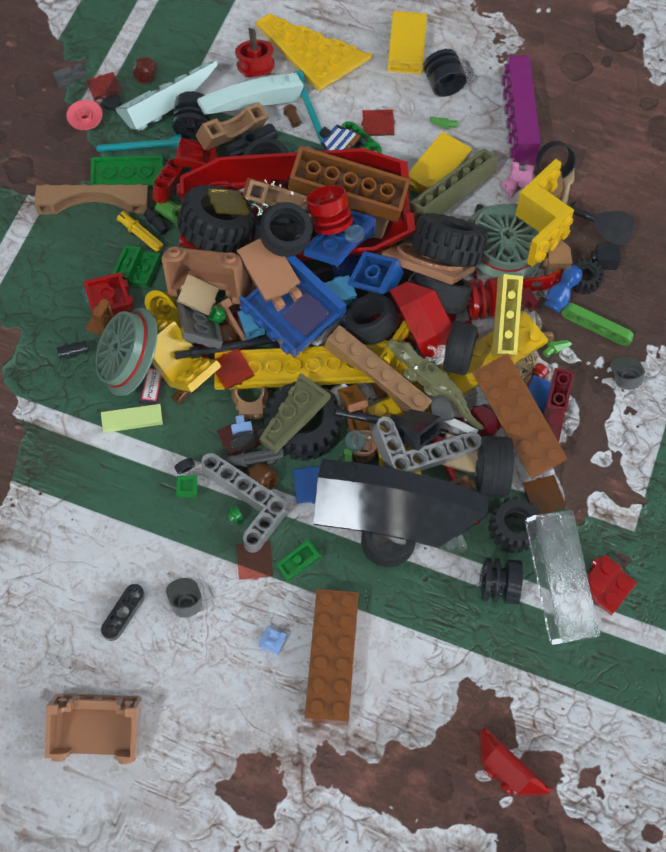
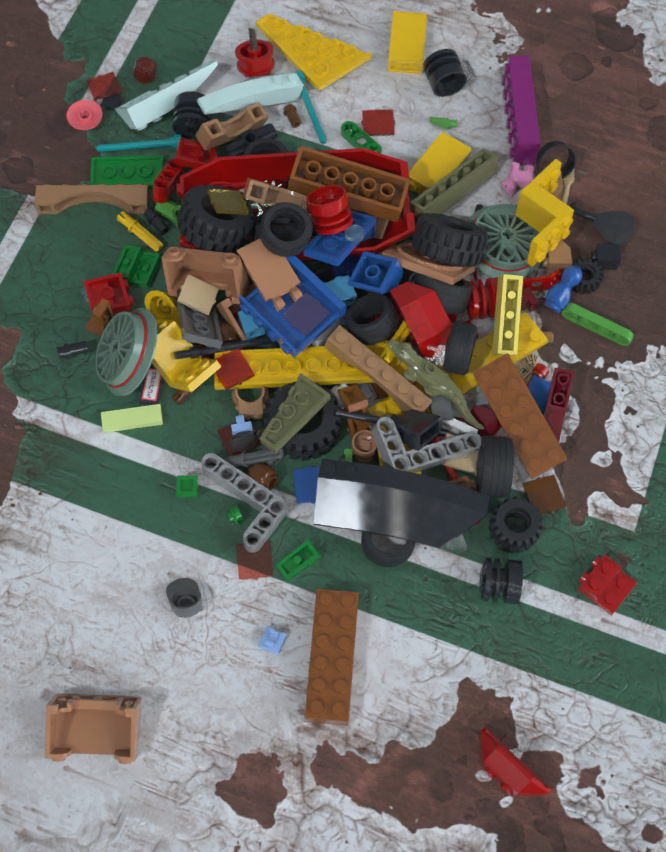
flat silver plate [53,64,86,89] -> none
black beam [101,584,145,641] -> none
black tile [174,457,195,474] -> none
green plate [209,306,226,324] -> none
torso [319,125,364,150] -> none
clear light blue tile [345,430,366,452] -> none
clear brick [525,510,600,645] -> none
bright green bar [543,340,573,357] -> none
dark grey cap [610,357,645,390] -> none

